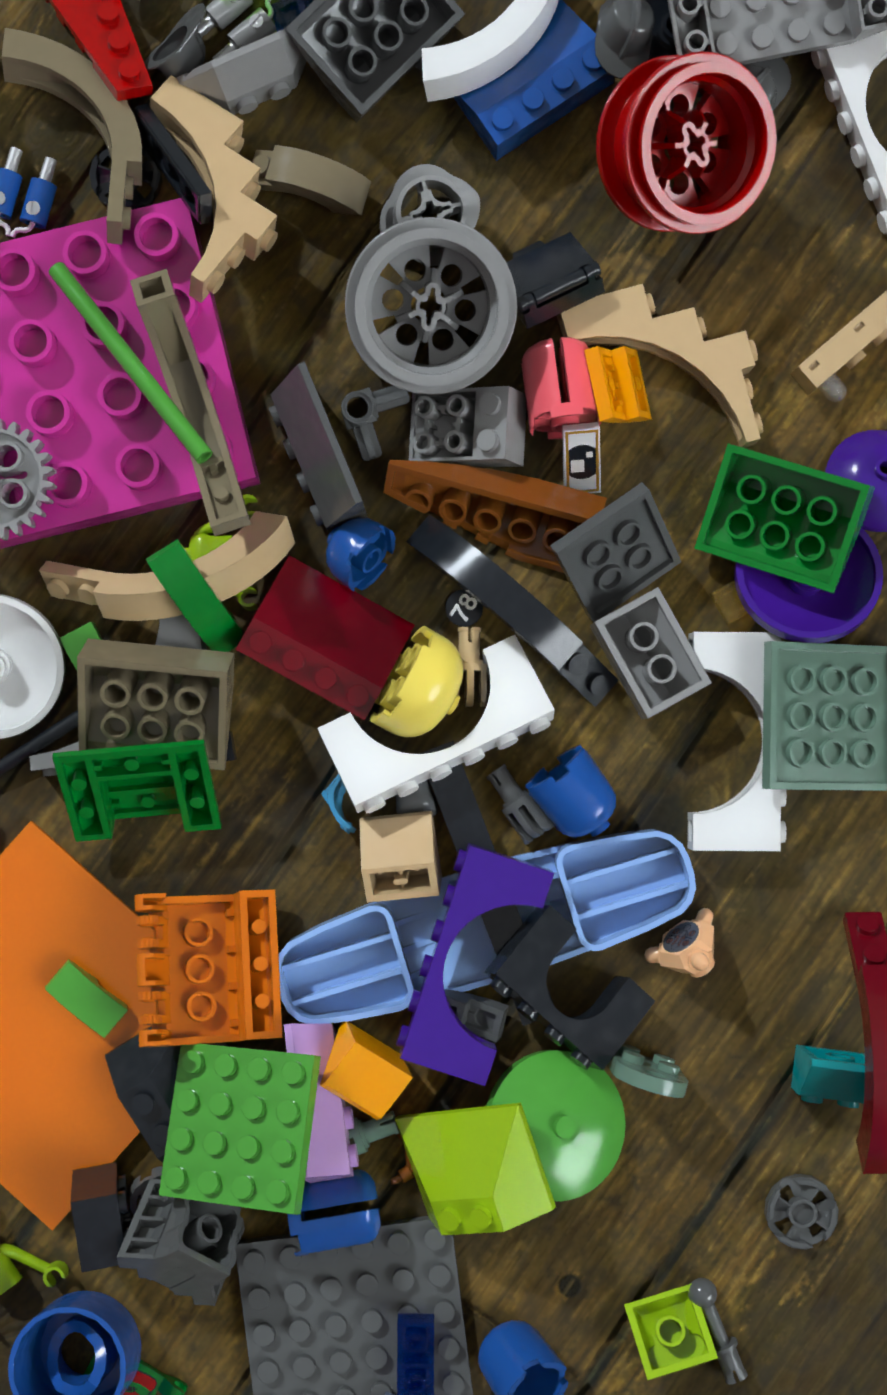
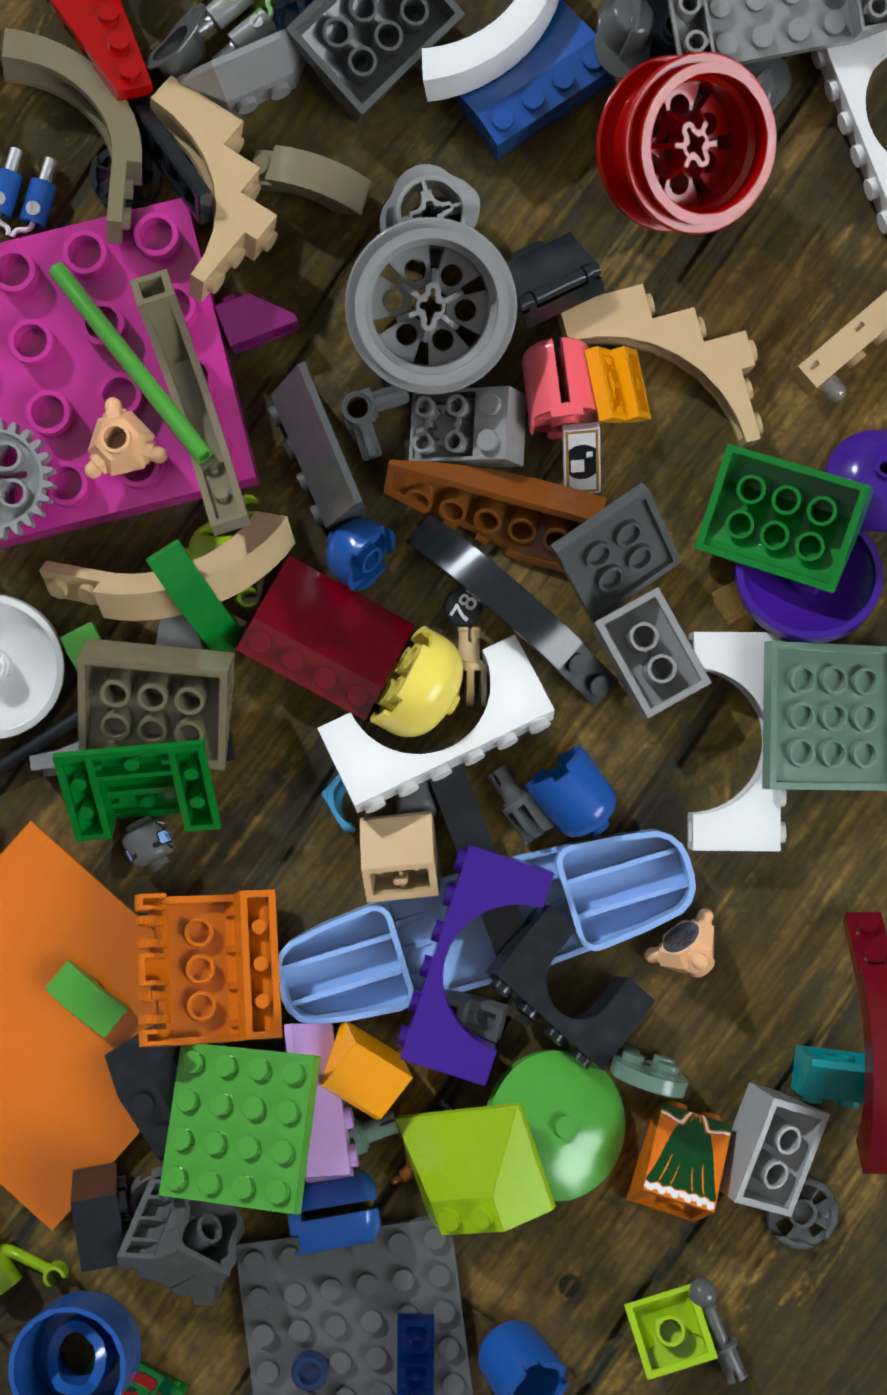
none -> light nougat rock [84,397,168,479]
none -> dark grey head [122,816,176,872]
none -> magenta slope [215,293,301,355]
none -> dark blue tile [291,1350,329,1392]
none -> slope [626,1101,733,1222]
none -> light grey slope [719,1082,830,1217]

